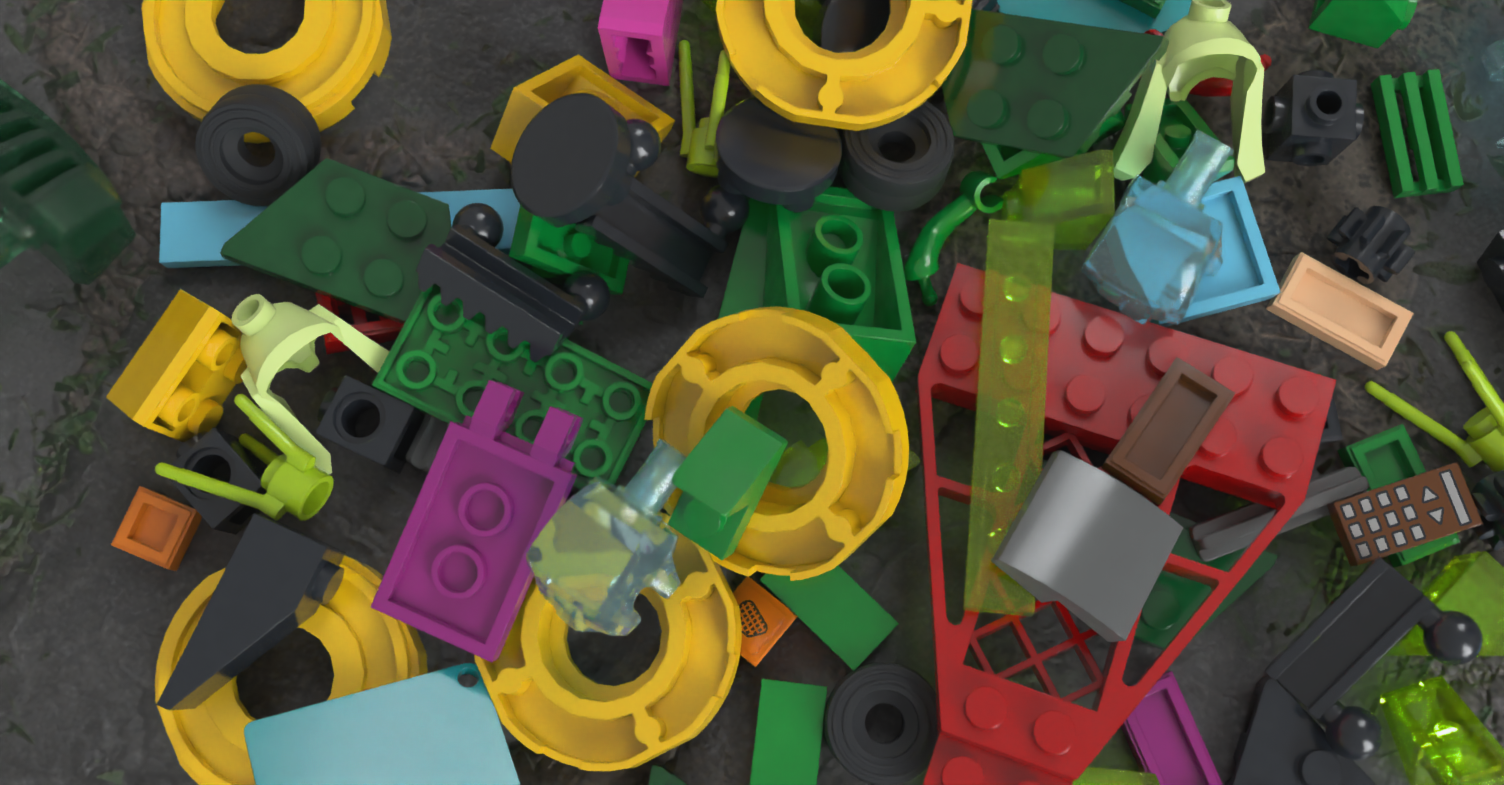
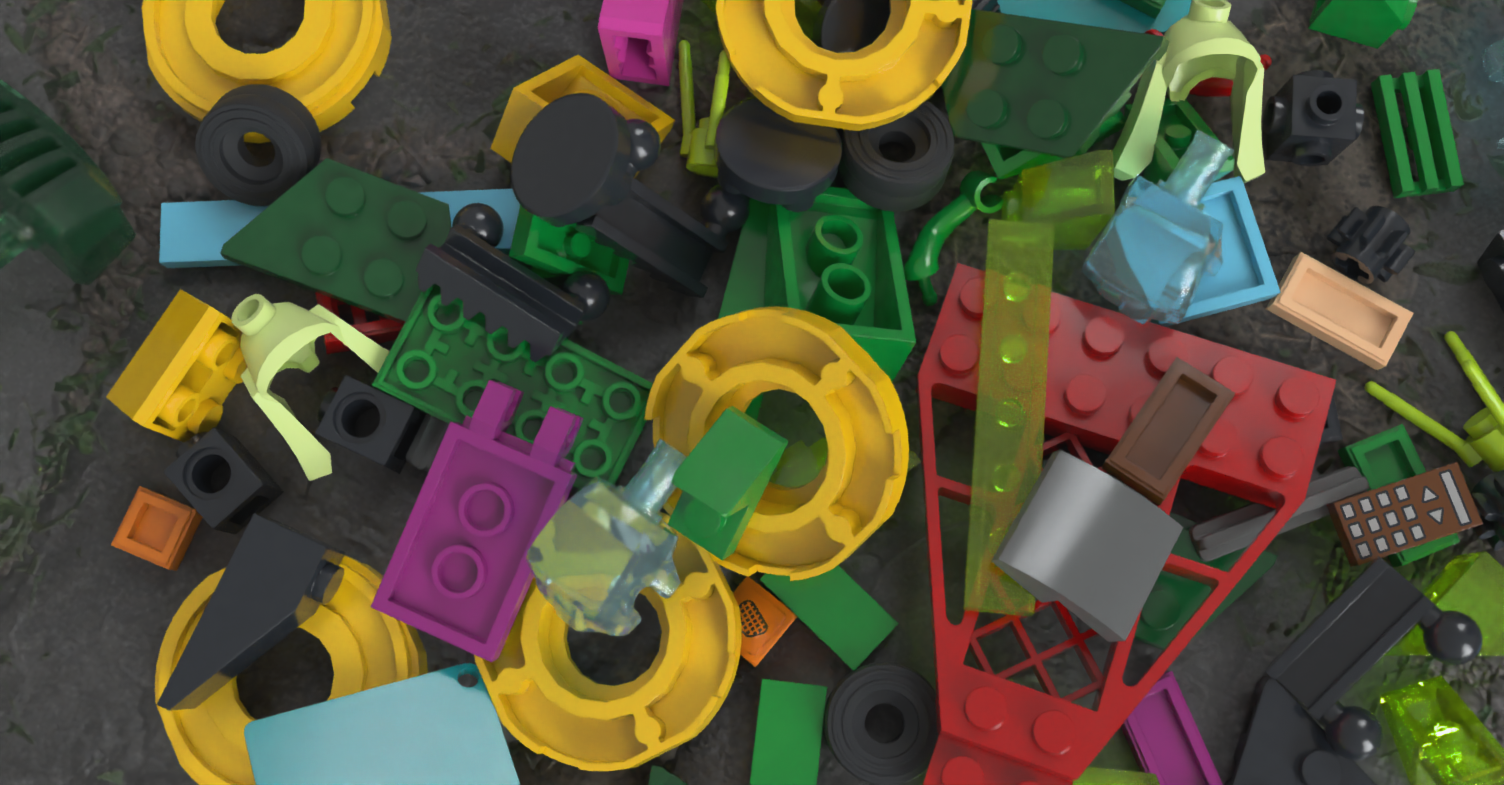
lime plant [155,394,334,521] -> none

